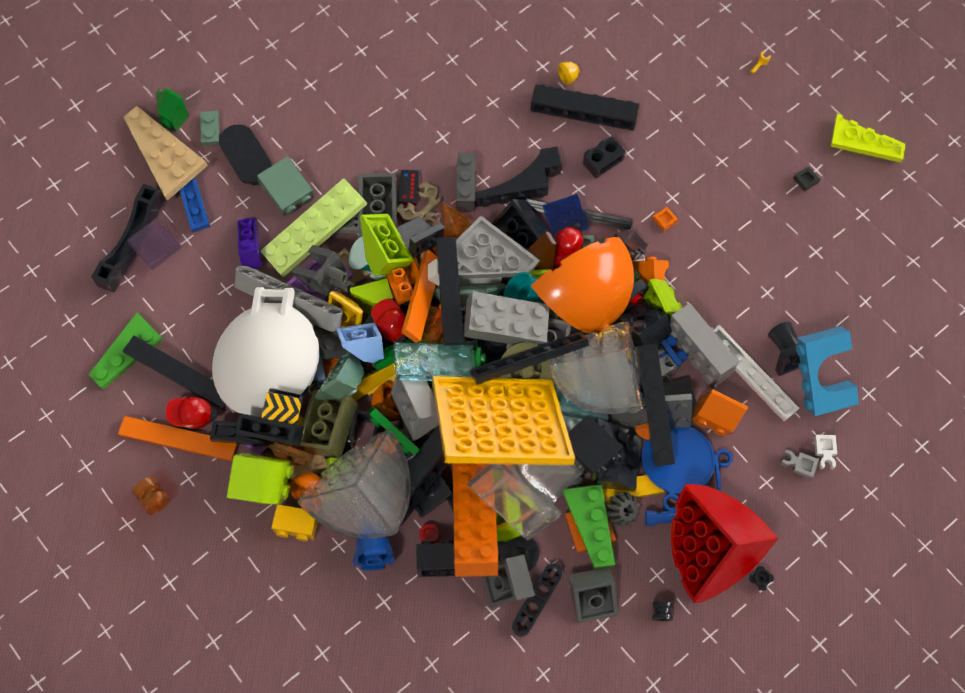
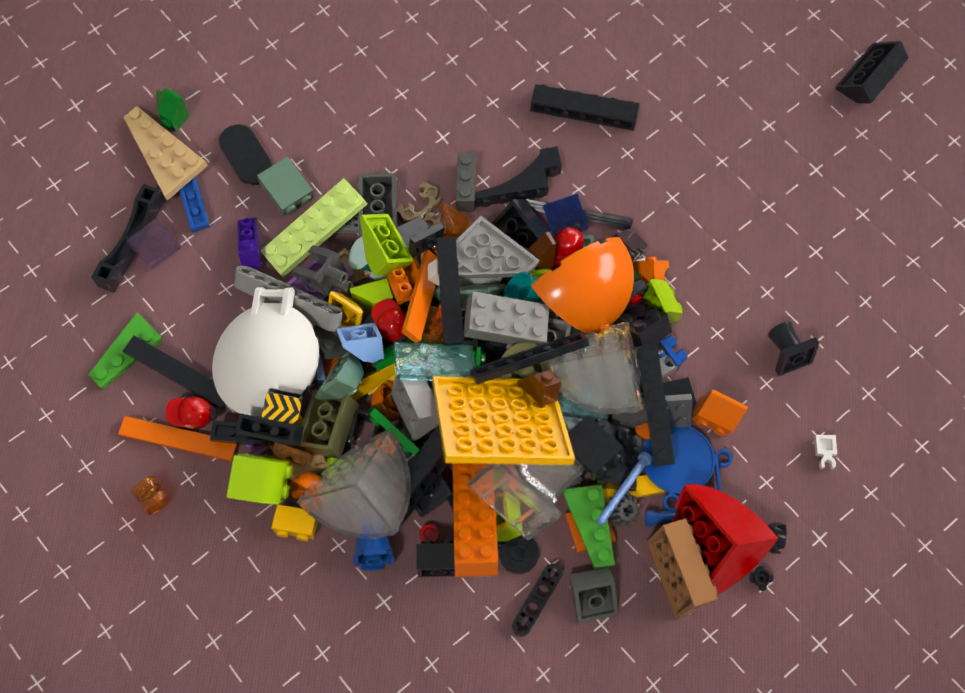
sand green plate [200,111,220,146] -> none
black tile [399,170,419,205] -> none
dark grey slope [482,555,535,608] -> none
yellow cone [557,62,580,85] -> none
black brick [583,136,626,179] -> none
orange tile [652,207,678,232] -> none
black wheel [652,601,673,622] -> none
light grey brick [668,303,739,388] -> none
white tile [713,325,799,422] -> none
yellow hand [750,51,771,74] -> none
light grey plate [780,450,819,479] -> none
pearl dark grey plate [793,167,820,192] -> none
dark azure arch [796,326,859,416] -> none
neon yellow wing [830,113,905,163] -> none
none -> reddish brown slope [517,370,562,406]
none -> medium blue bar [597,452,653,526]
none -> medium nougat slope [646,519,718,620]
none -> black hair [767,523,787,554]
none -> black slope [835,41,909,104]

